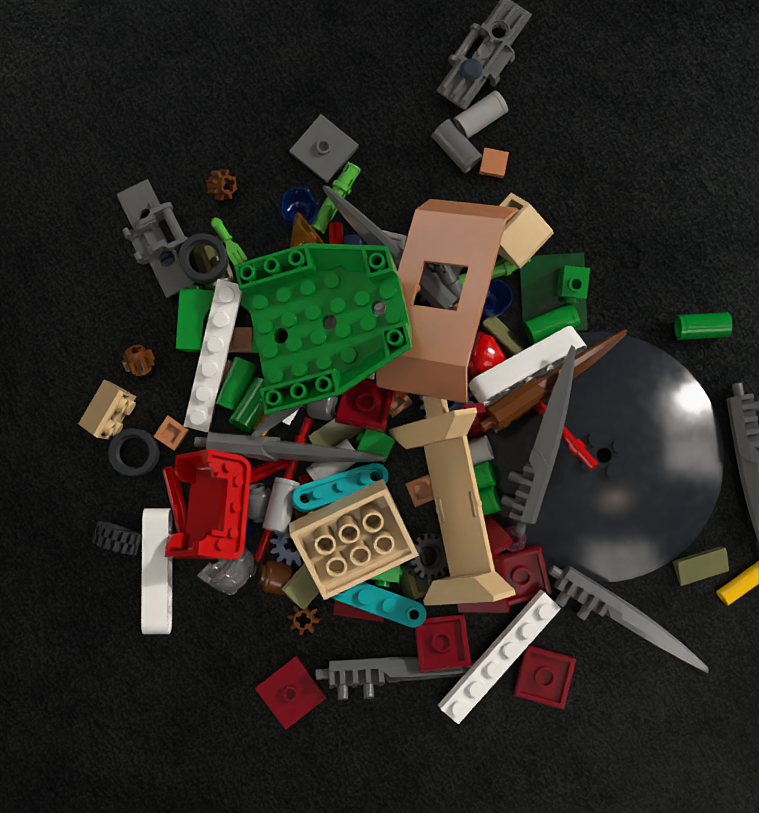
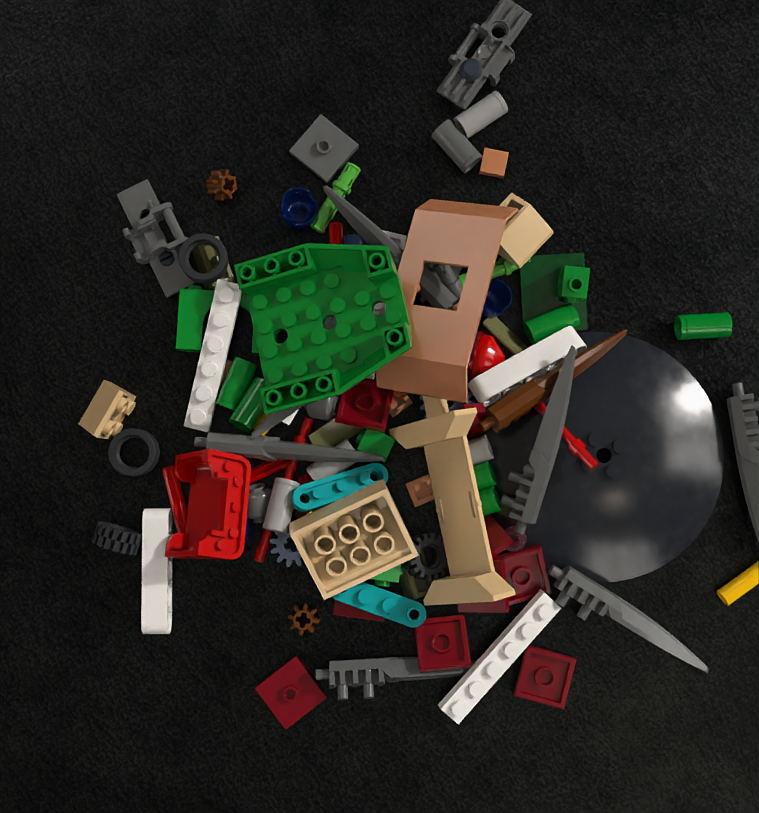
reddish brown gear [122,345,155,376] -> none
nougat tile [154,416,190,451] -> none
clear cylinder [197,547,257,595] -> none
bright green piece [211,217,248,265] -> none
nougat tile [228,327,253,353] -> none
reddish brown head [258,559,295,595] -> none
olive slope [281,563,320,610] -> none
clear orange slope [290,212,325,248] -> none
olive slope [672,547,729,586] -> none

